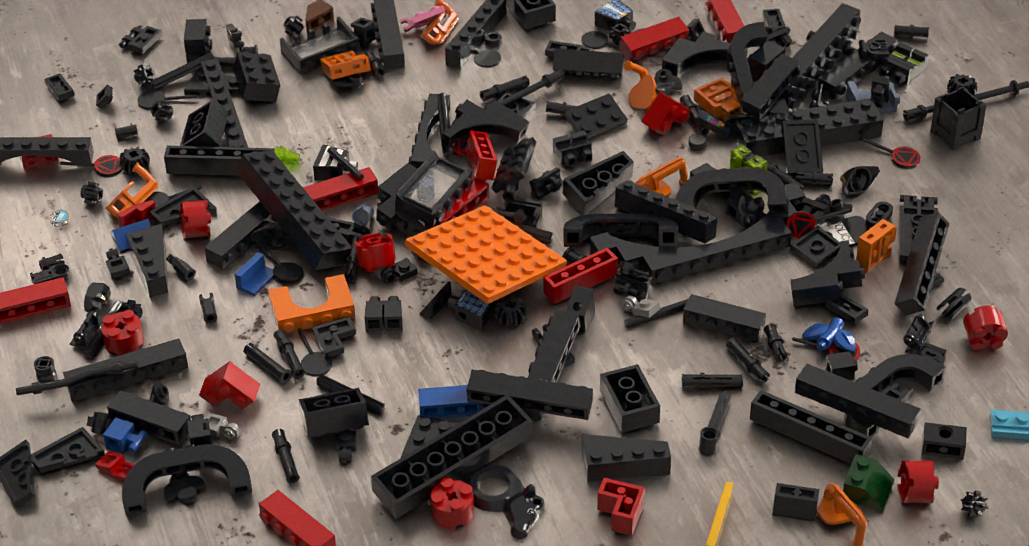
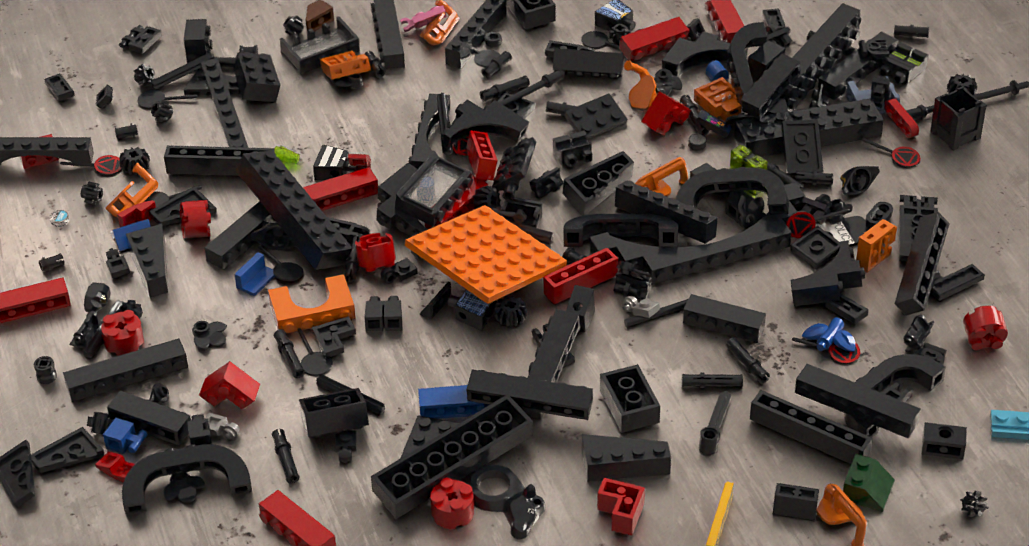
black bar [16,360,139,396] -> none
black piece [30,264,71,284] -> none
black bar [166,254,196,281] -> none
black brick [180,99,229,147] -> none
black bar [199,292,217,323] -> none
black hinge [226,23,244,48] -> none
black pin [243,343,292,384] -> none
black bar [327,147,364,181] -> none
black brick [351,17,376,46] -> none
sand blue arm [352,204,375,226] -> none
black pin [764,324,788,362] -> none
black brick [825,351,858,380] -> none
red brick [897,460,939,503] -> none
black arm [936,288,972,321] -> none
none -> black plate [192,321,227,350]
none -> red slope [348,154,371,168]
none -> black gear [472,186,502,210]
none -> black pin [481,51,512,78]
none -> blue brick [706,61,729,81]
none -> red beam [884,98,919,138]
none -> black plate [930,264,985,301]

